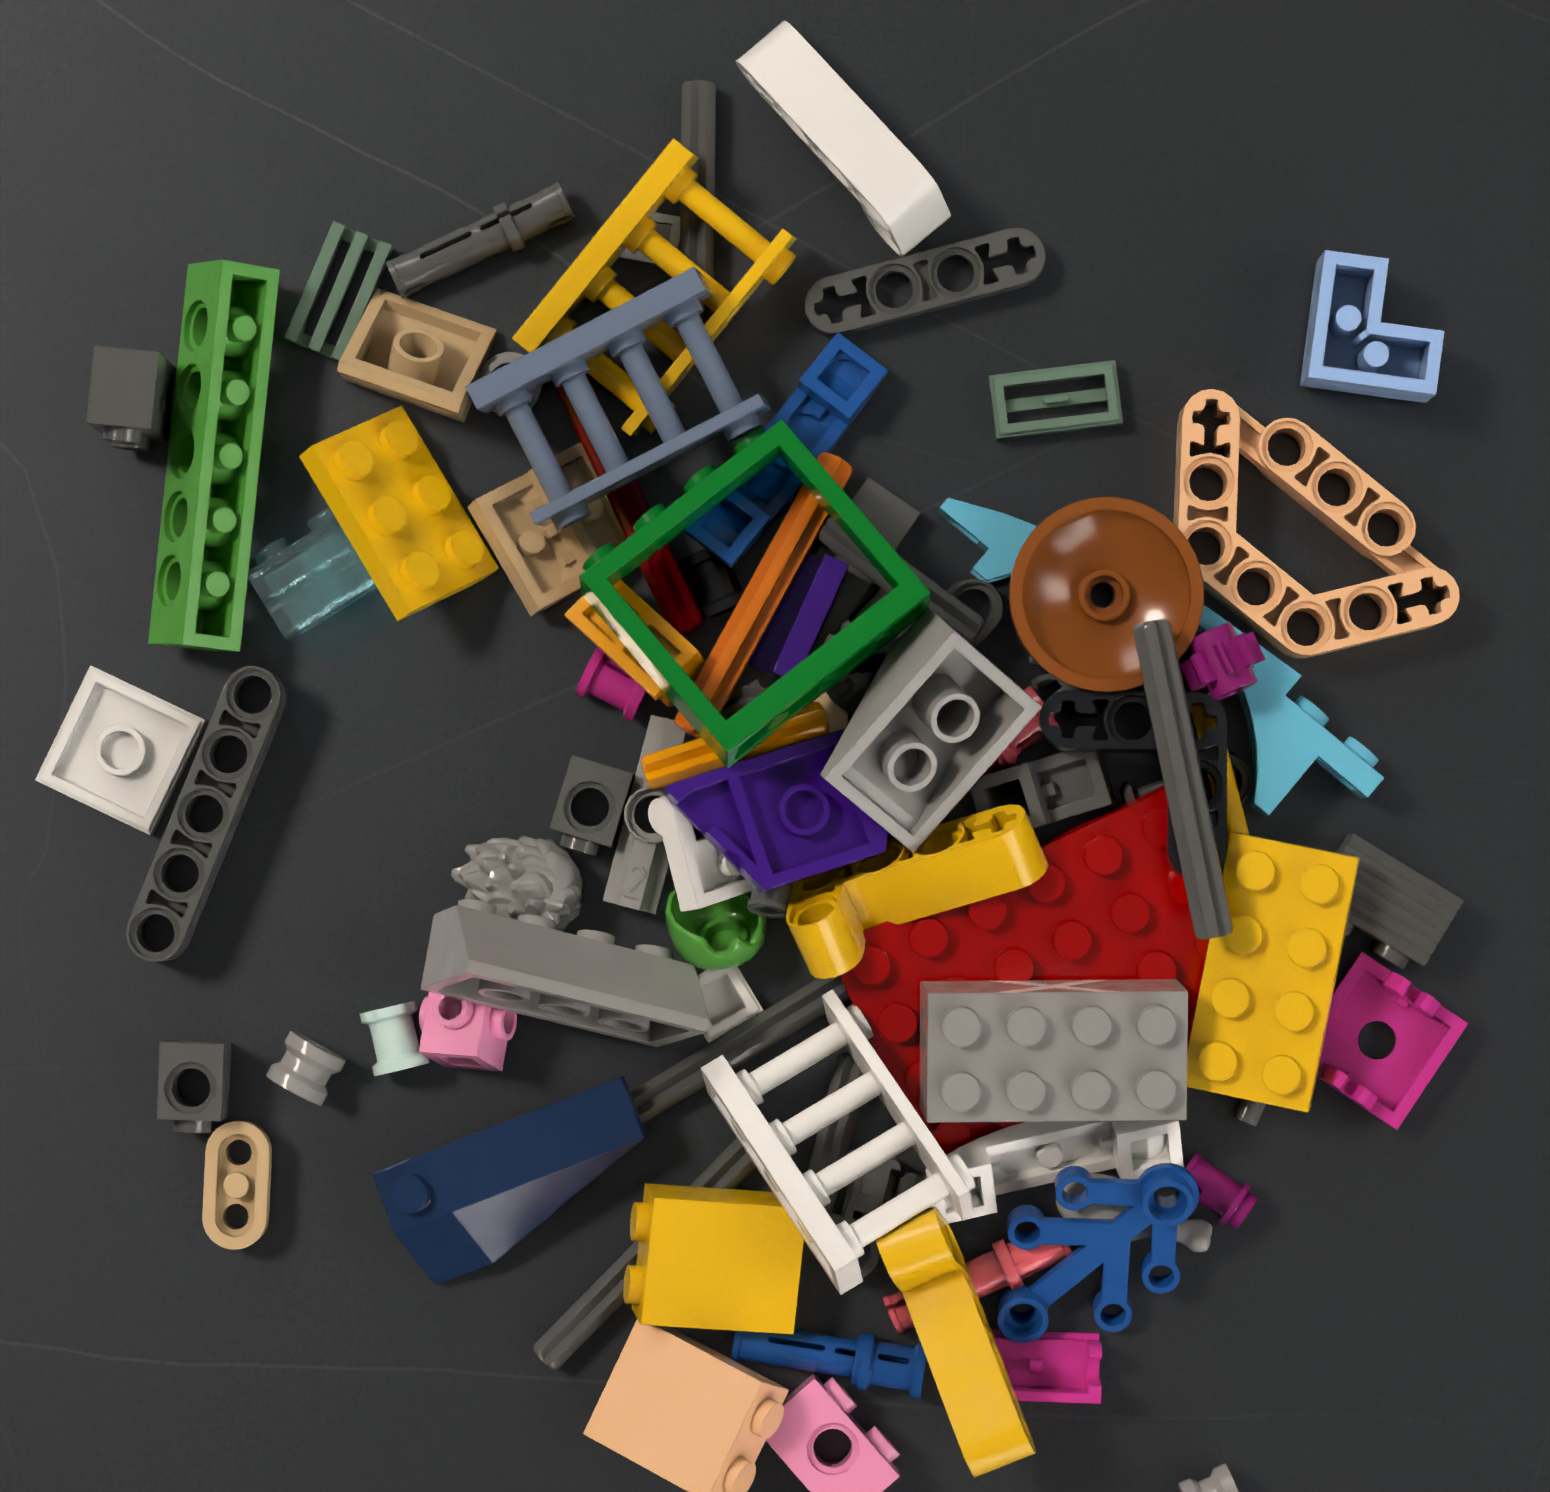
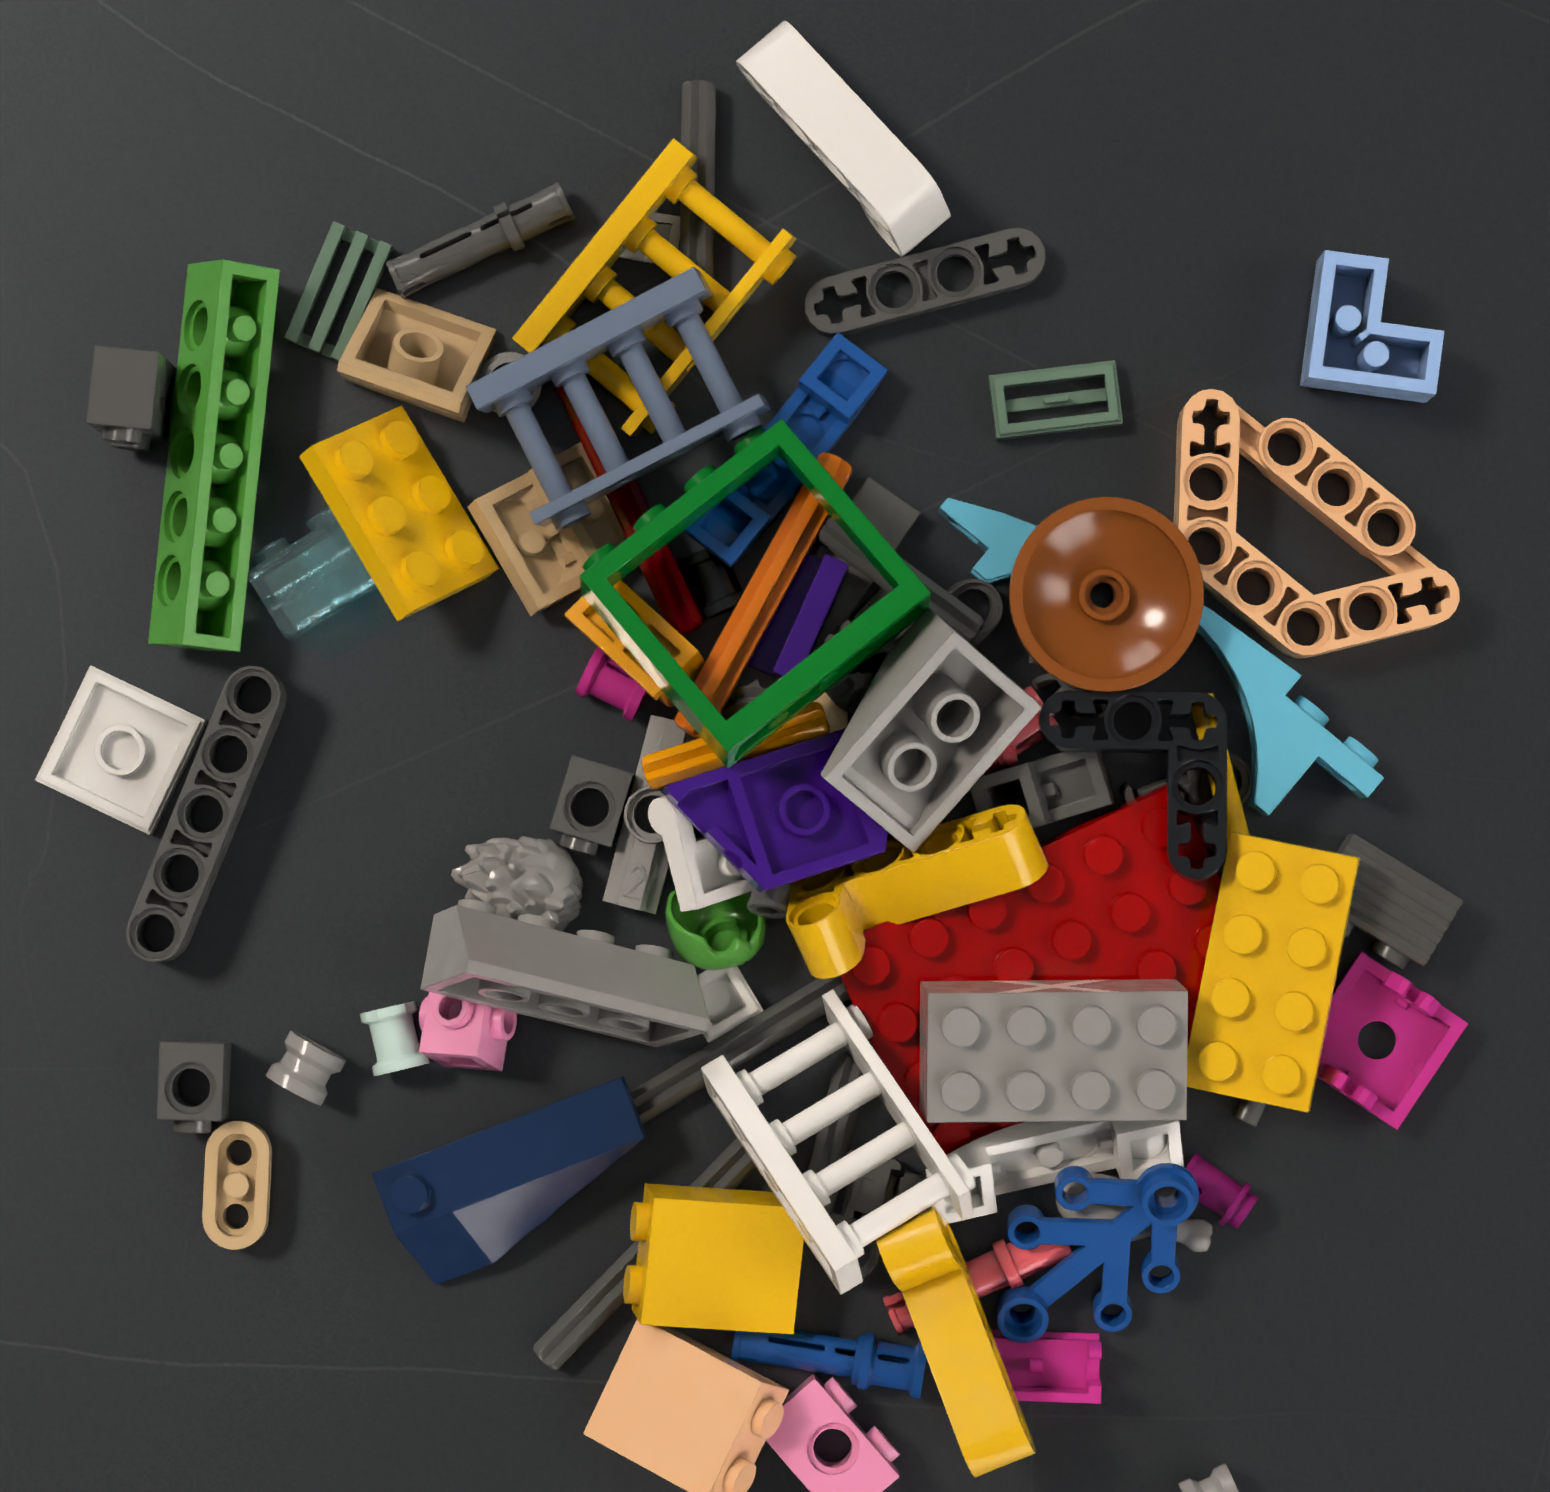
dark grey axle [1133,619,1233,940] -> none
magenta gear [1179,622,1266,701] -> none

